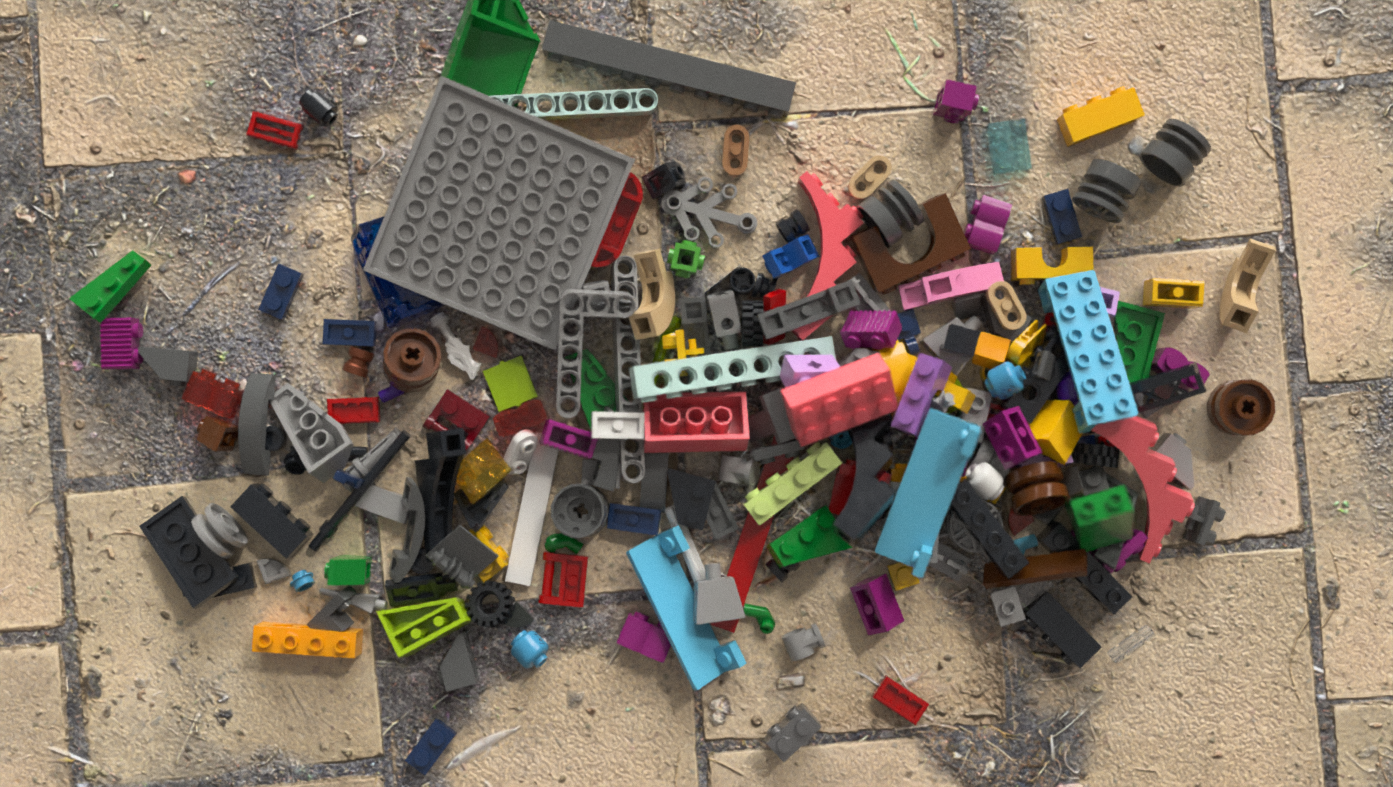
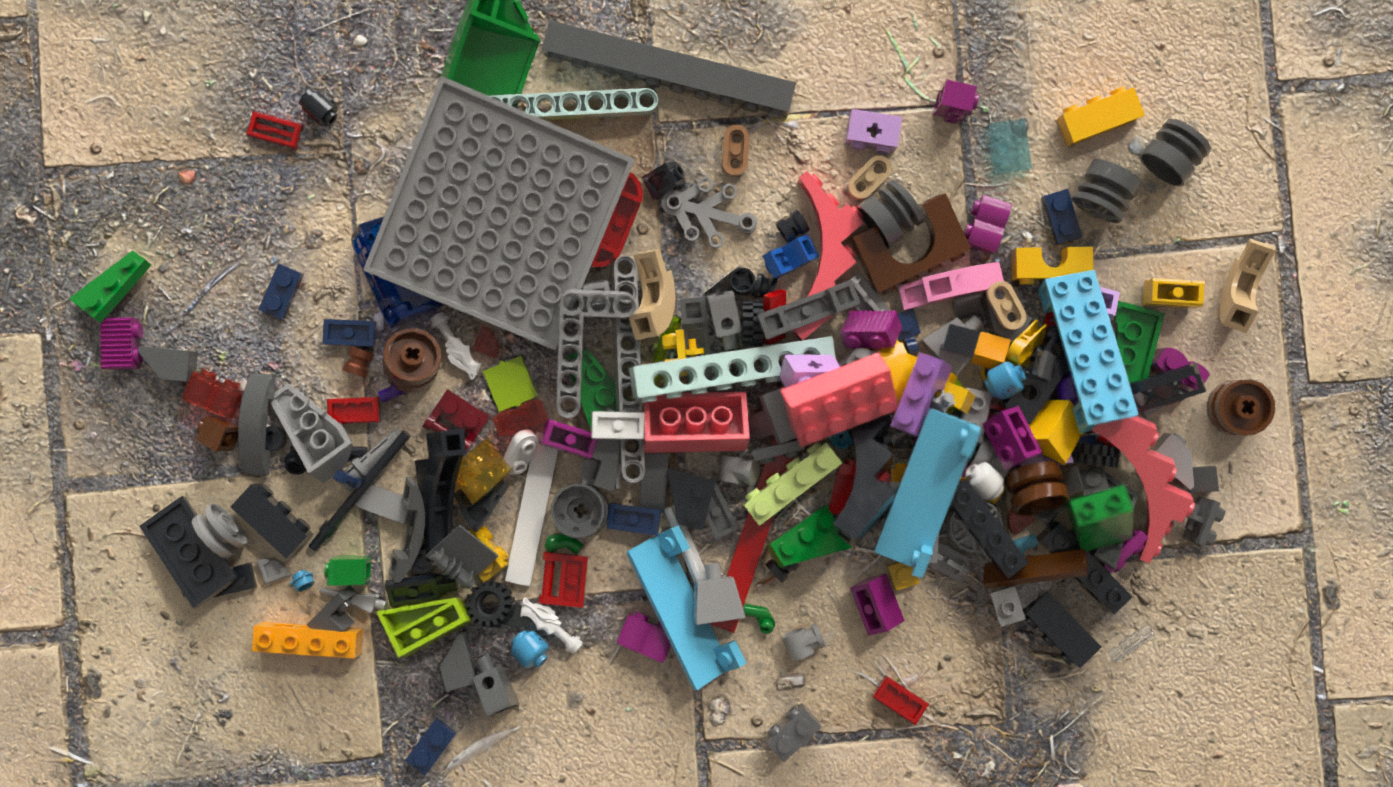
bright green brick [667,240,705,279] -> none
none -> dark grey torso [473,654,520,716]
none -> white piece [520,597,583,654]
none -> lavender brick [845,109,902,154]
none -> dark grey slope [1187,465,1219,493]

